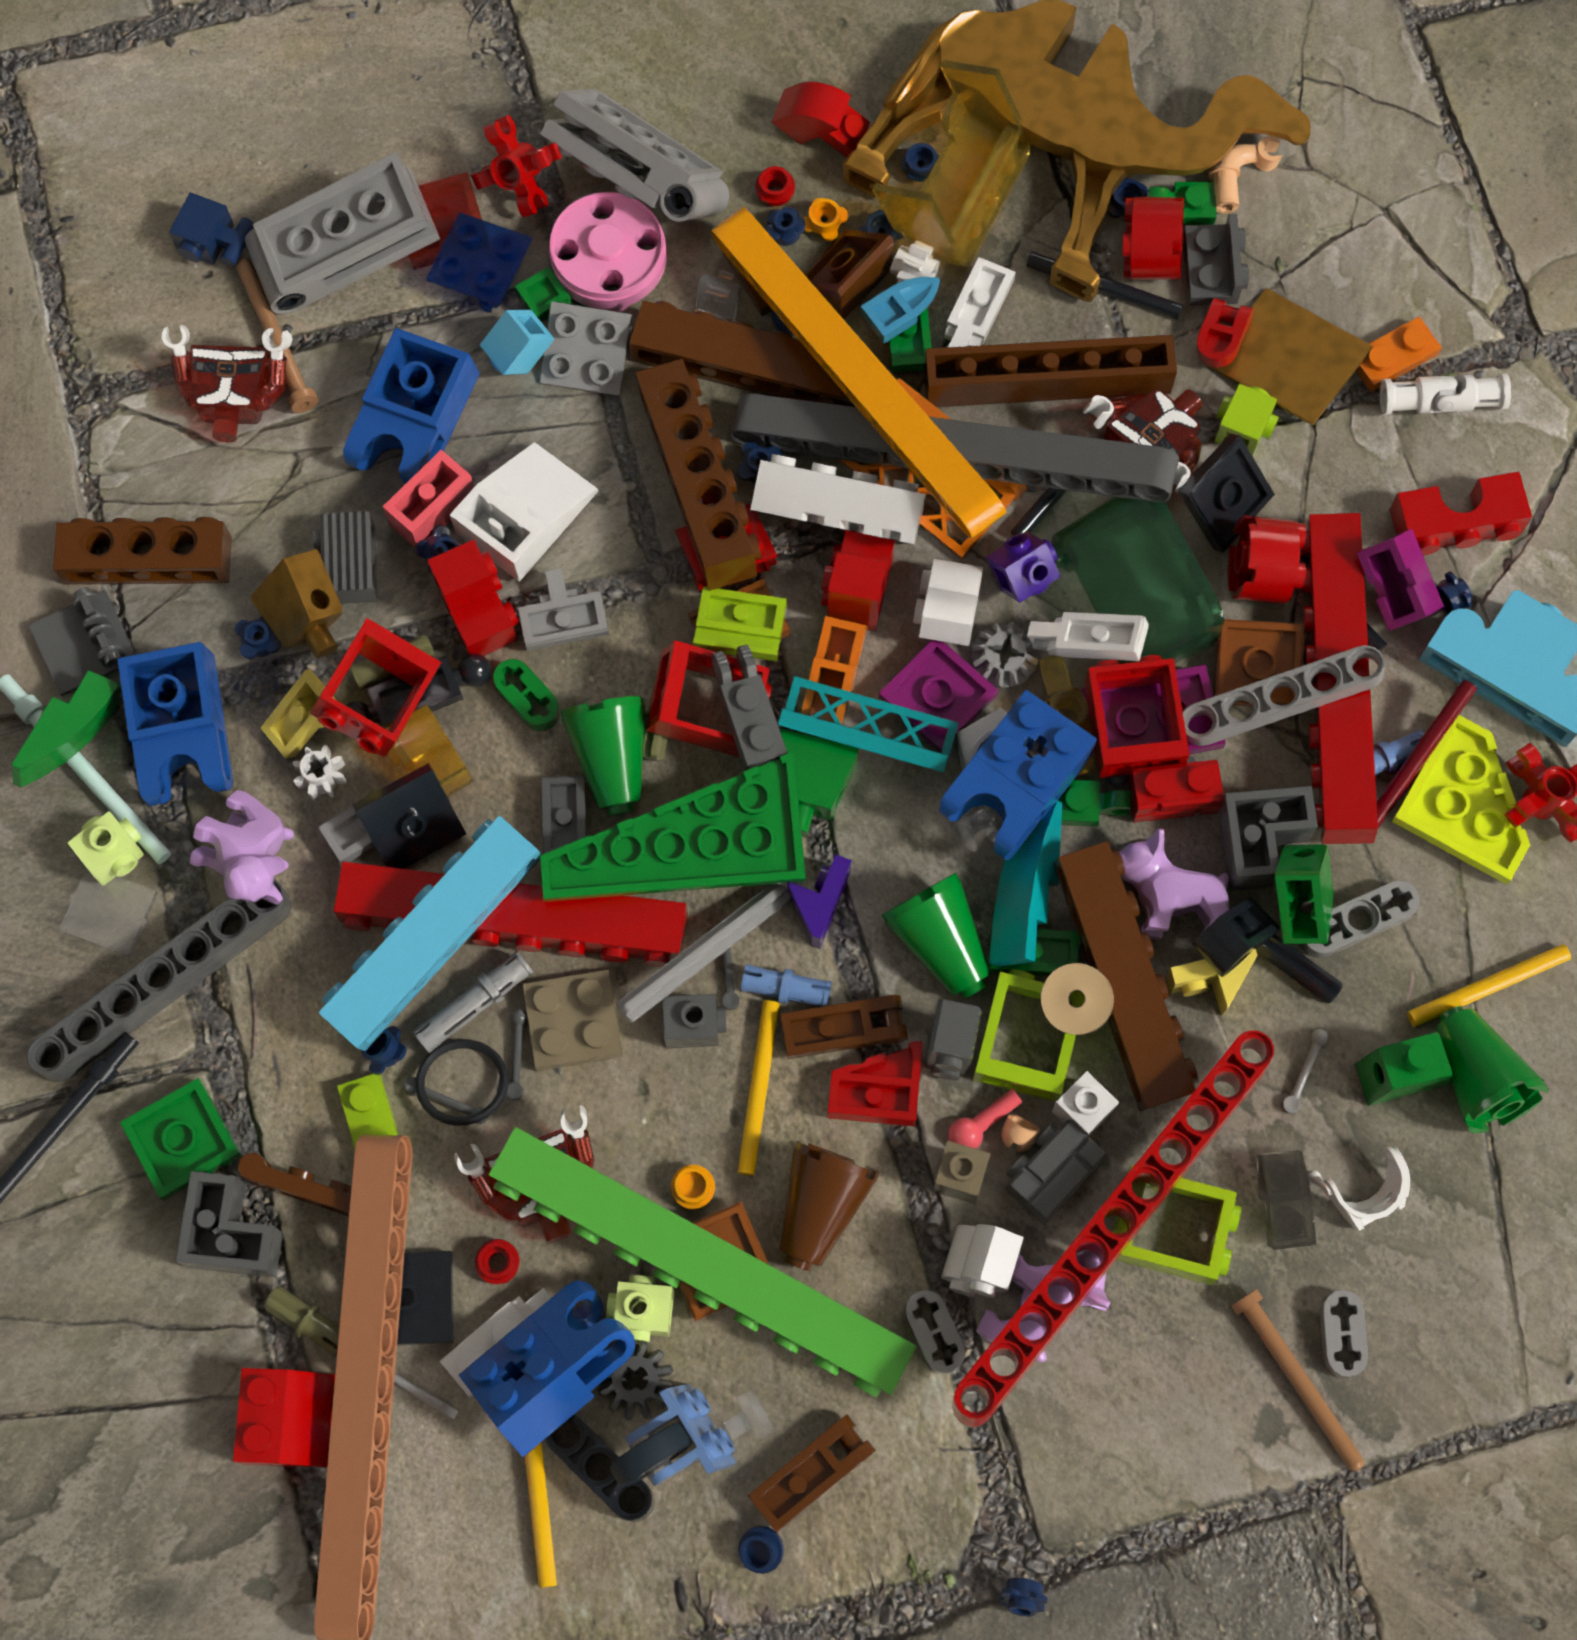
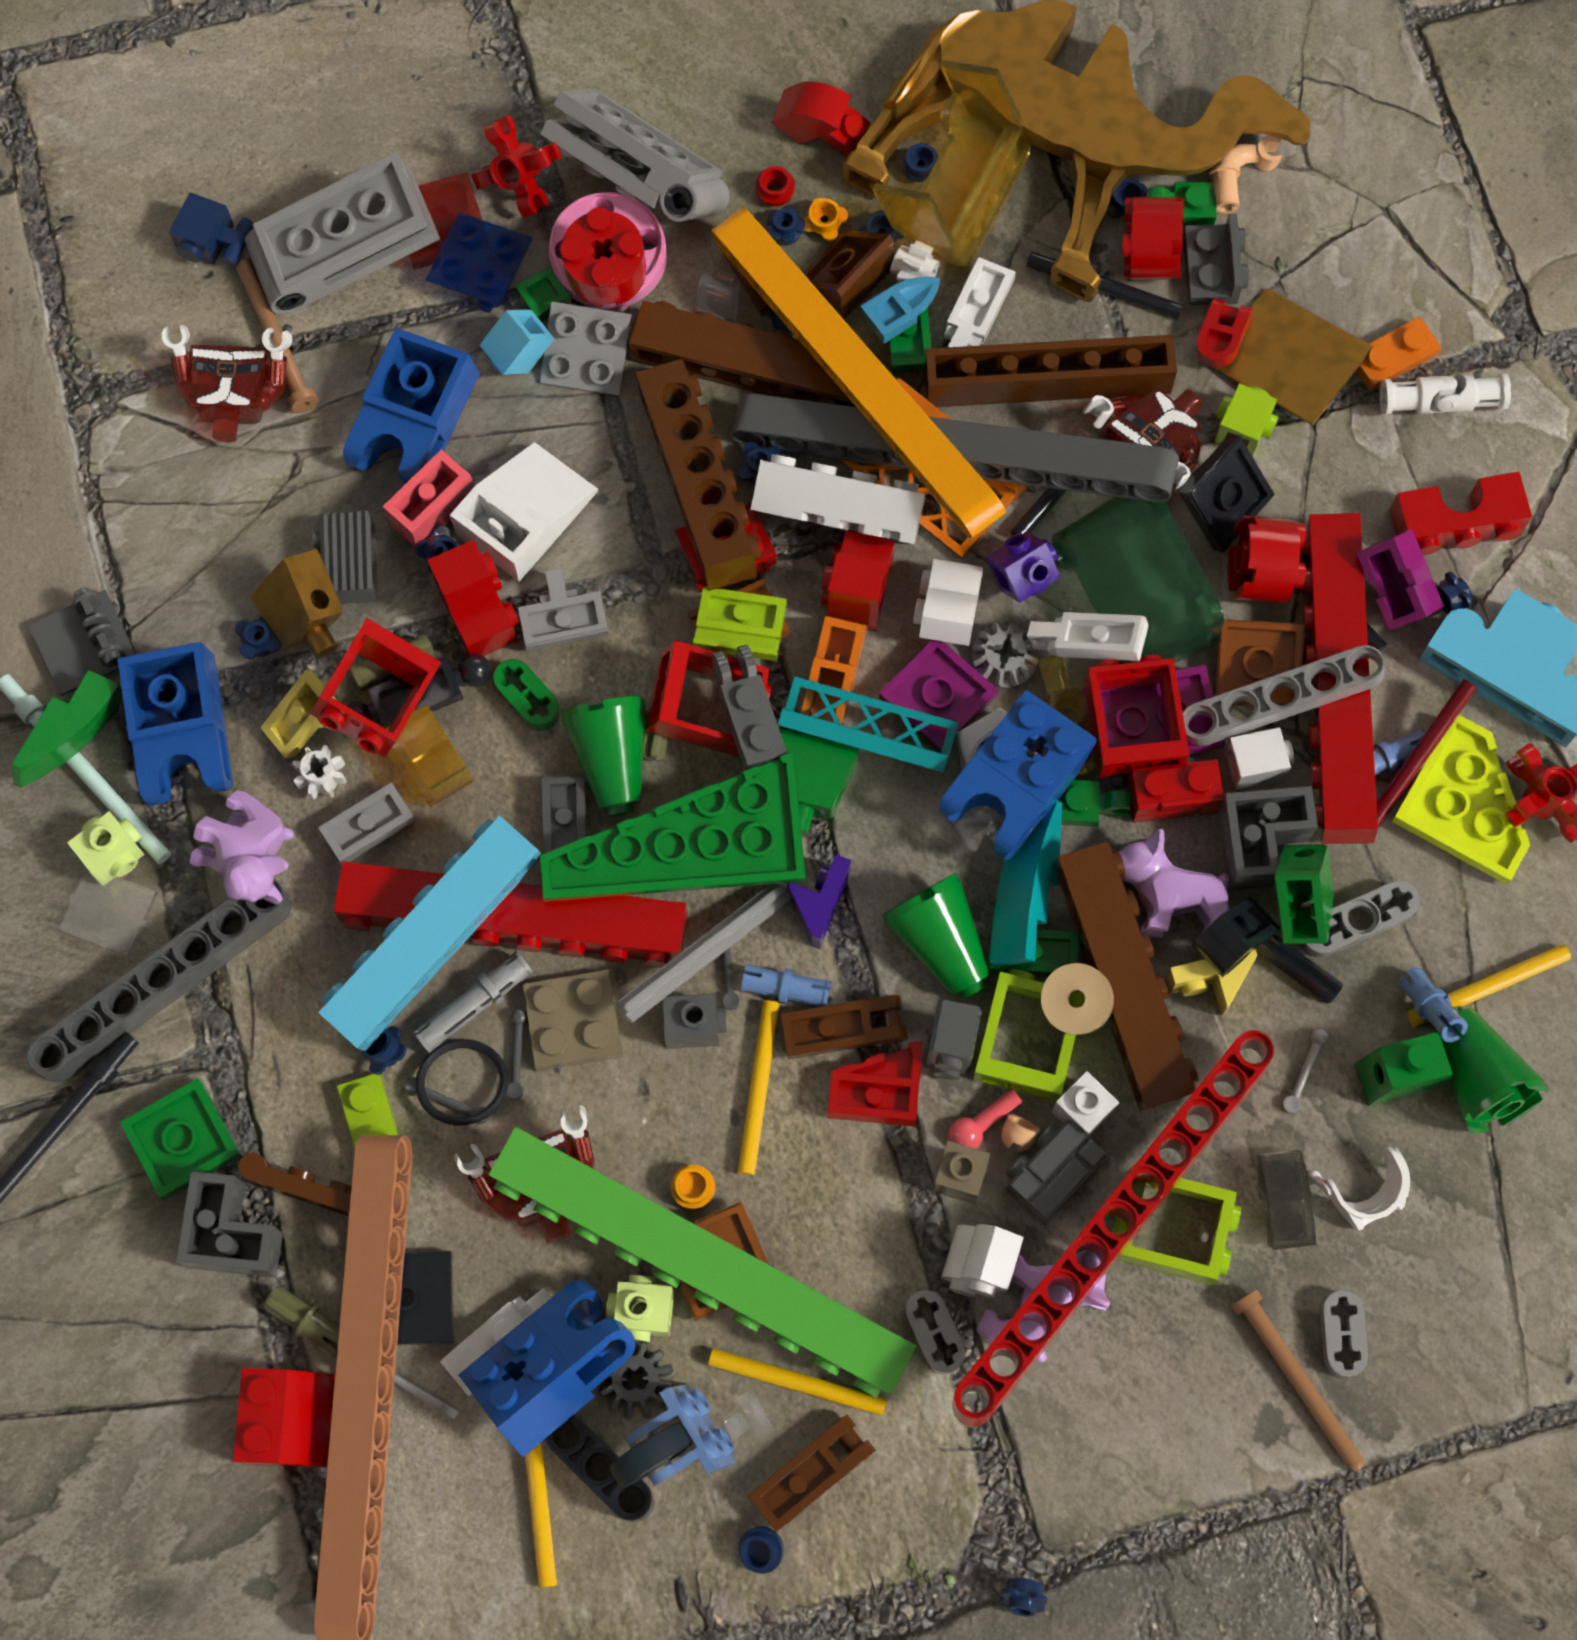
reddish brown brick [53,517,232,585] -> none
black plate [352,763,466,869] -> none
red plate [475,1239,520,1285] -> none
reddish brown cone [779,1140,880,1271] -> none
none -> red brick [560,207,646,306]
none -> yellow bar [708,1348,887,1416]
none -> white brick [1224,727,1294,790]
none -> medium blue pin [1399,968,1467,1042]

